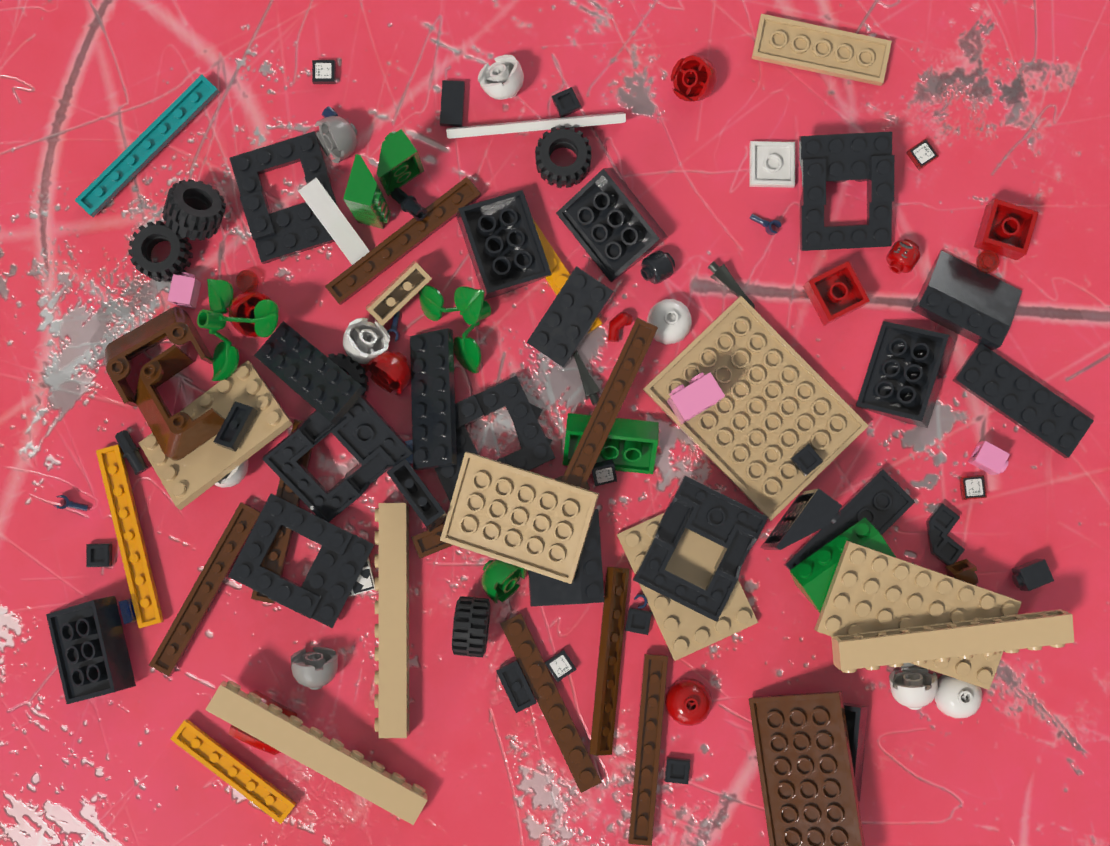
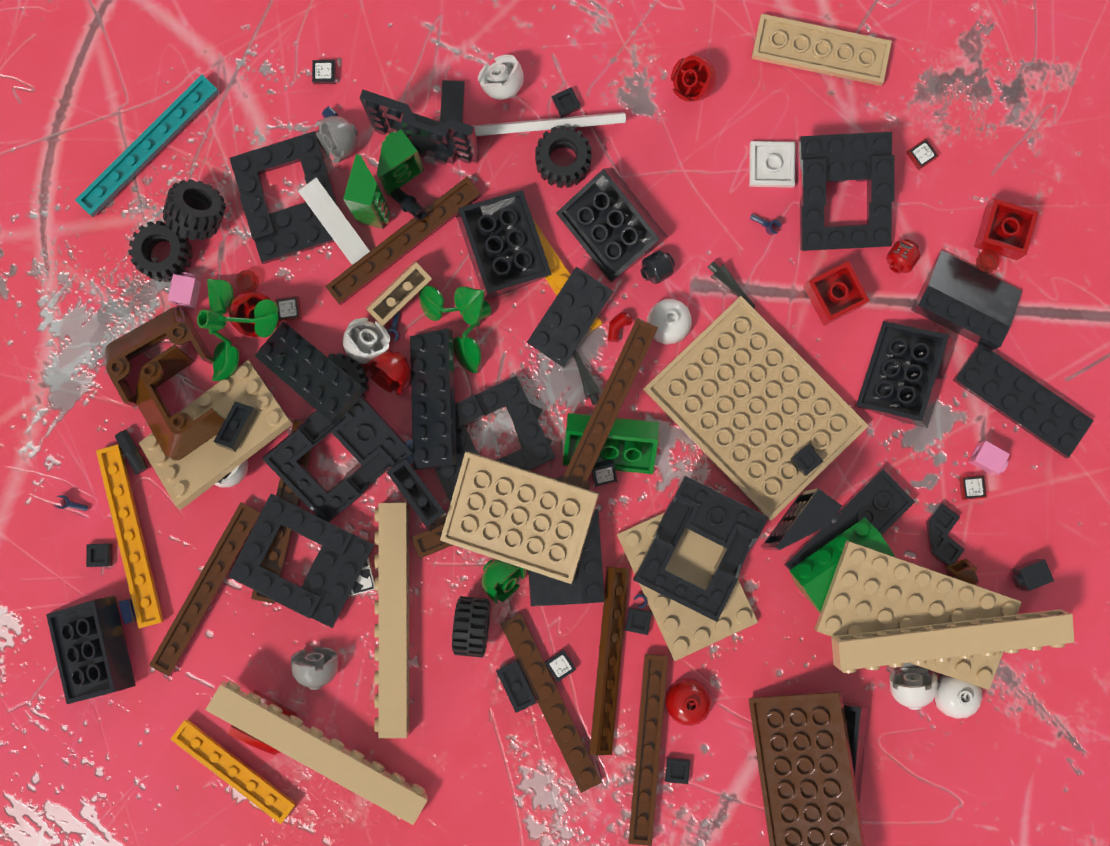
bright pink brick [667,372,725,425] -> none
none -> tile [275,296,302,322]
none -> black piece [360,89,480,165]

